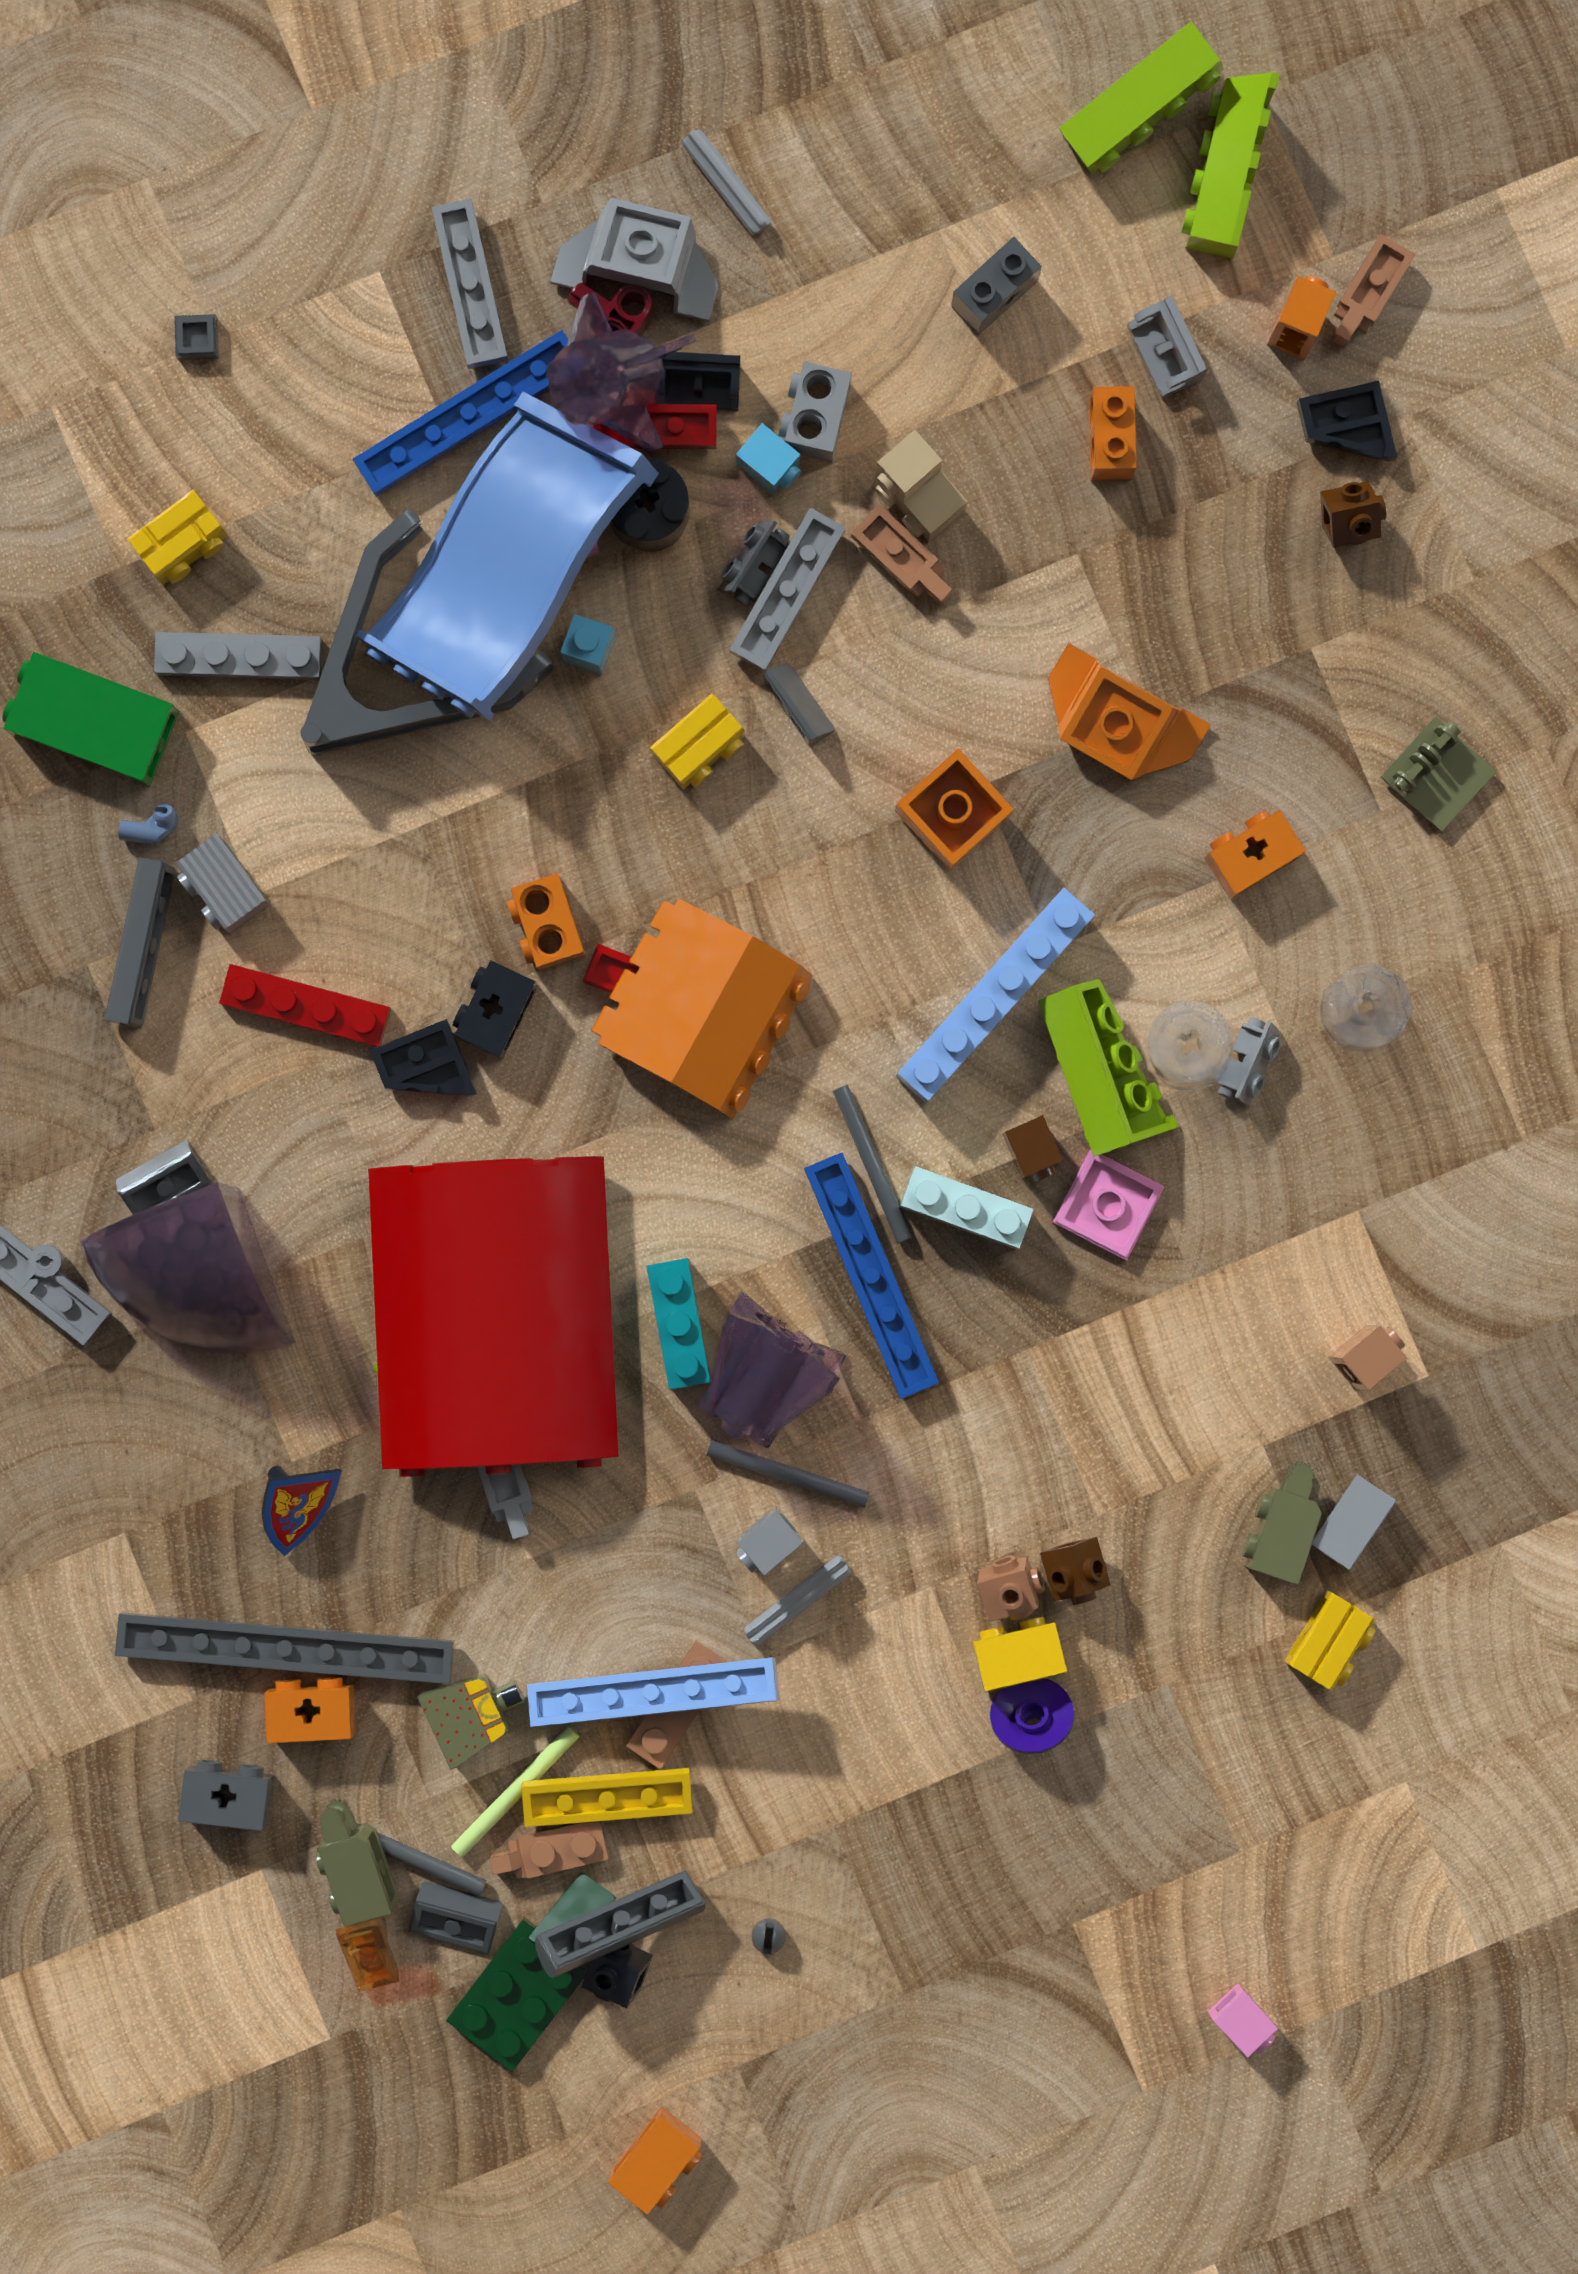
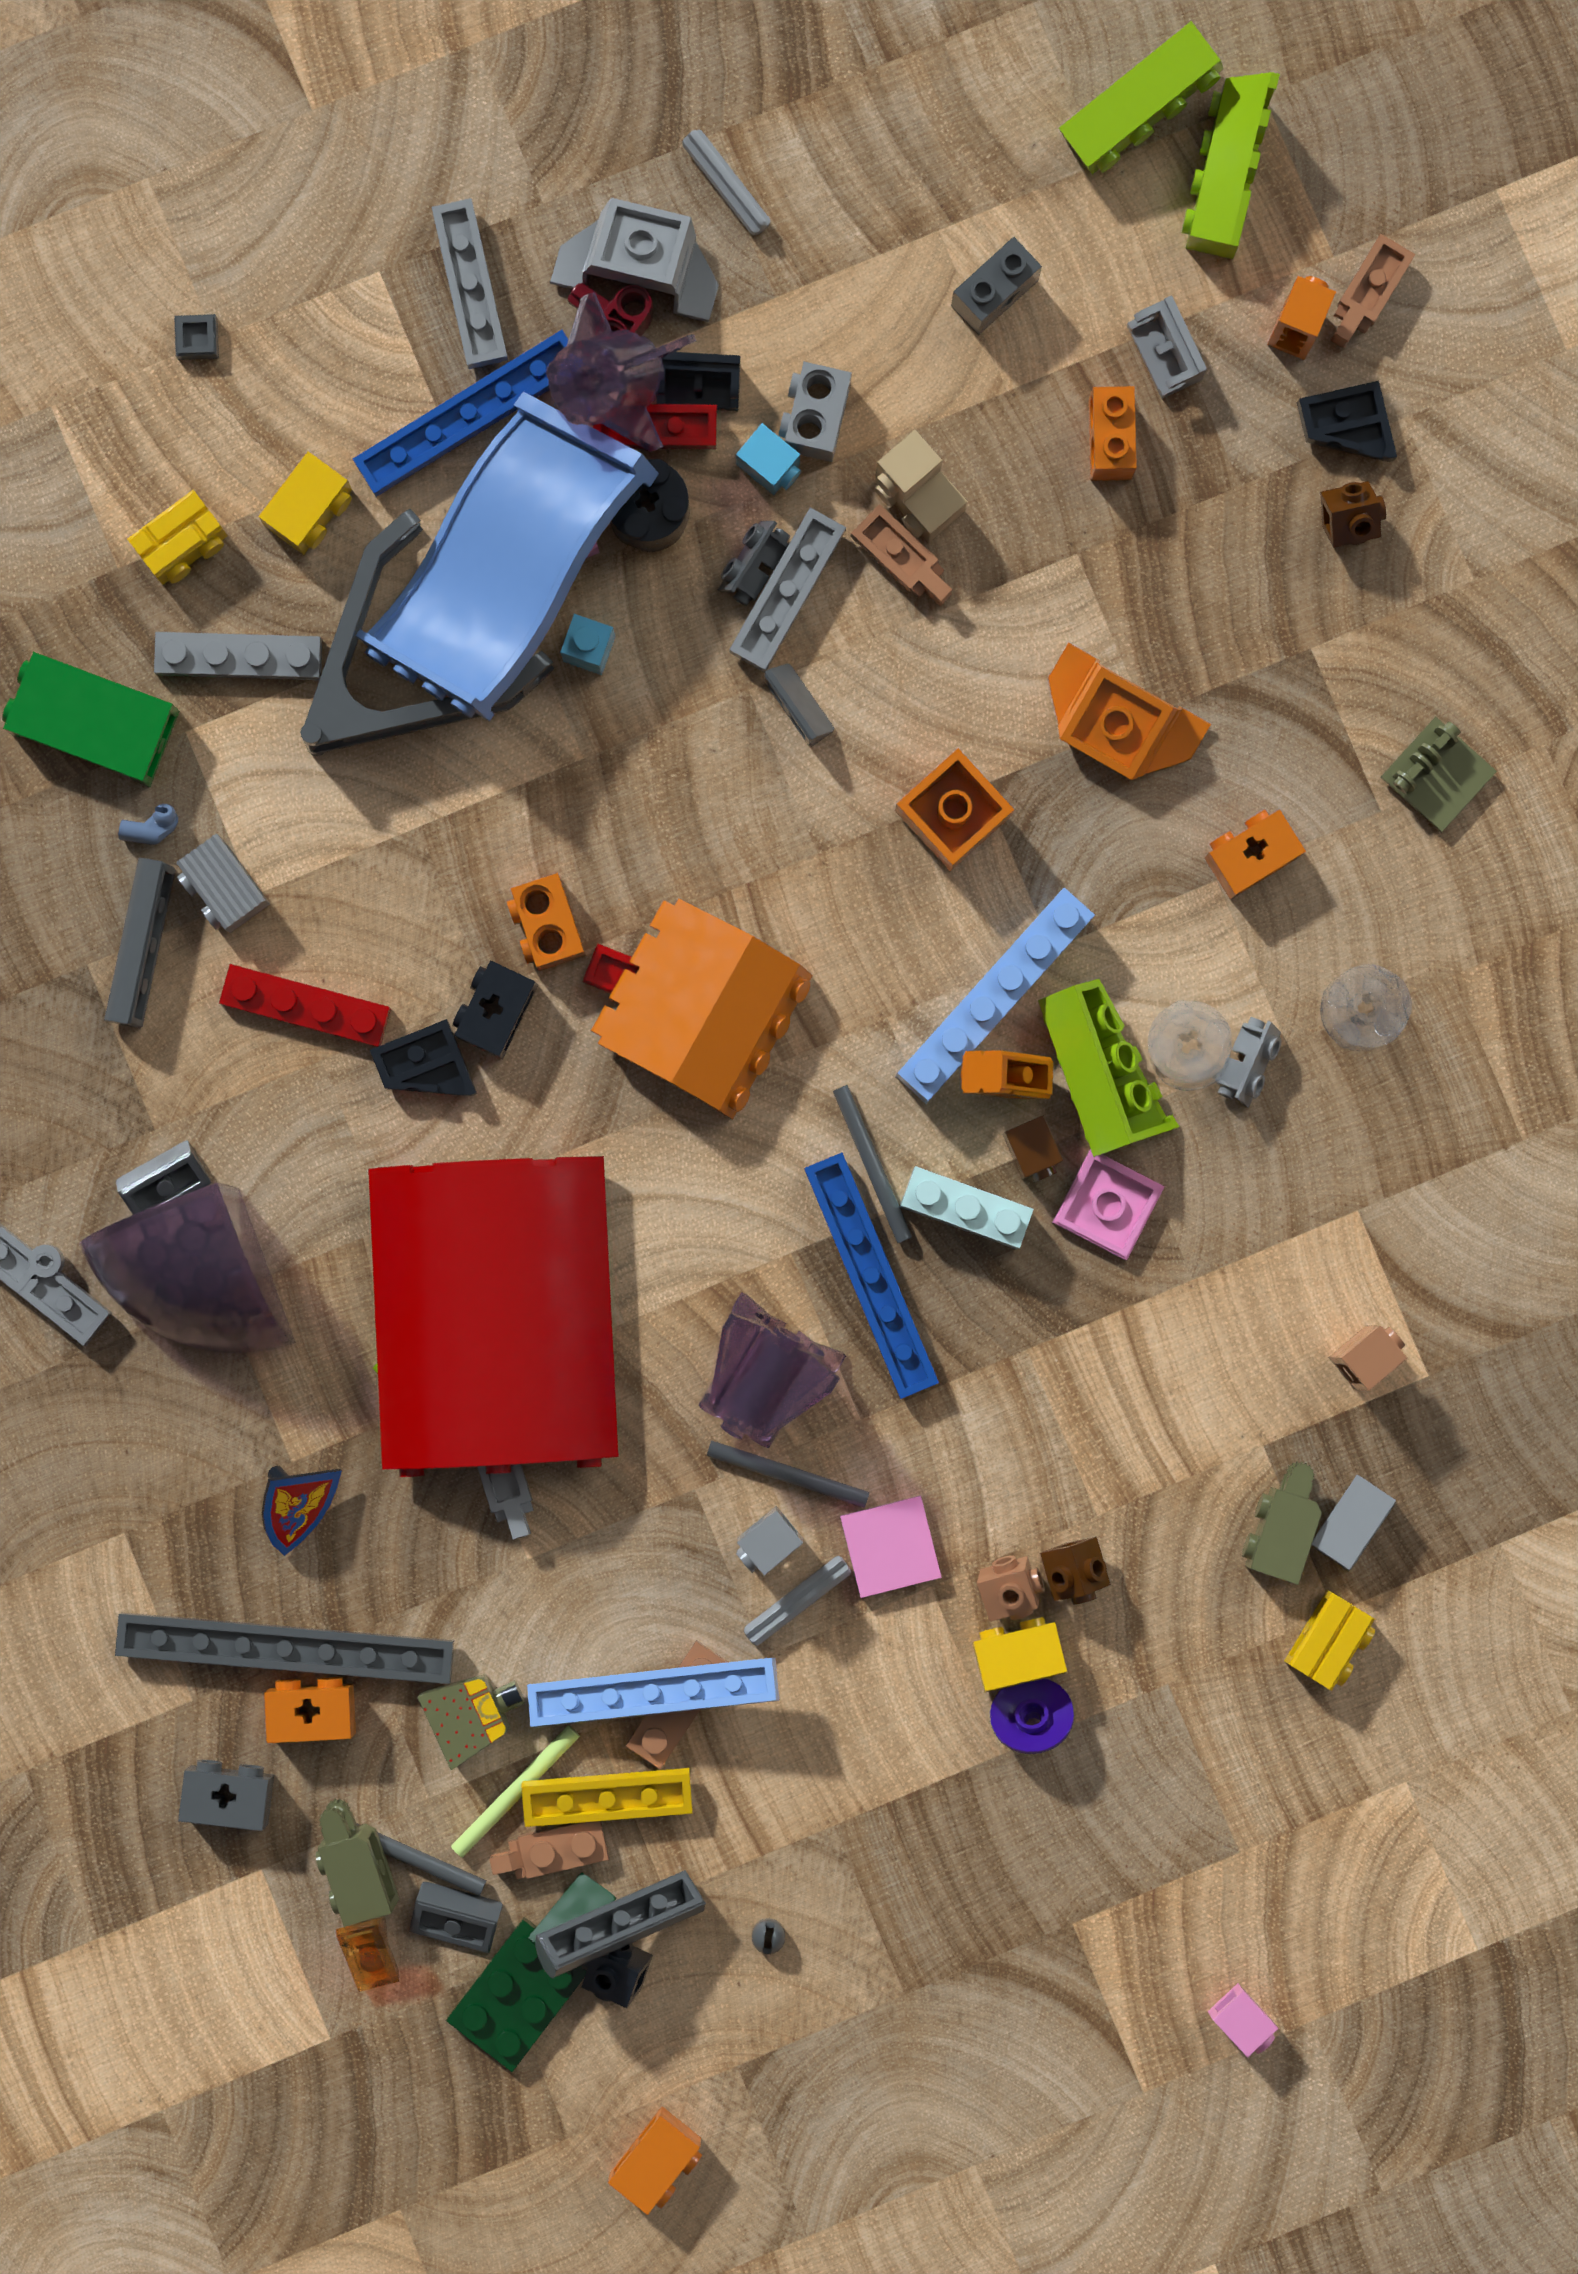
teal brick [646,1258,711,1390] -> none
yellow brick [650,694,745,790] -> none
none -> yellow brick [258,451,353,555]
none -> bright pink tile [840,1495,942,1598]
none -> orange brick [961,1050,1053,1099]

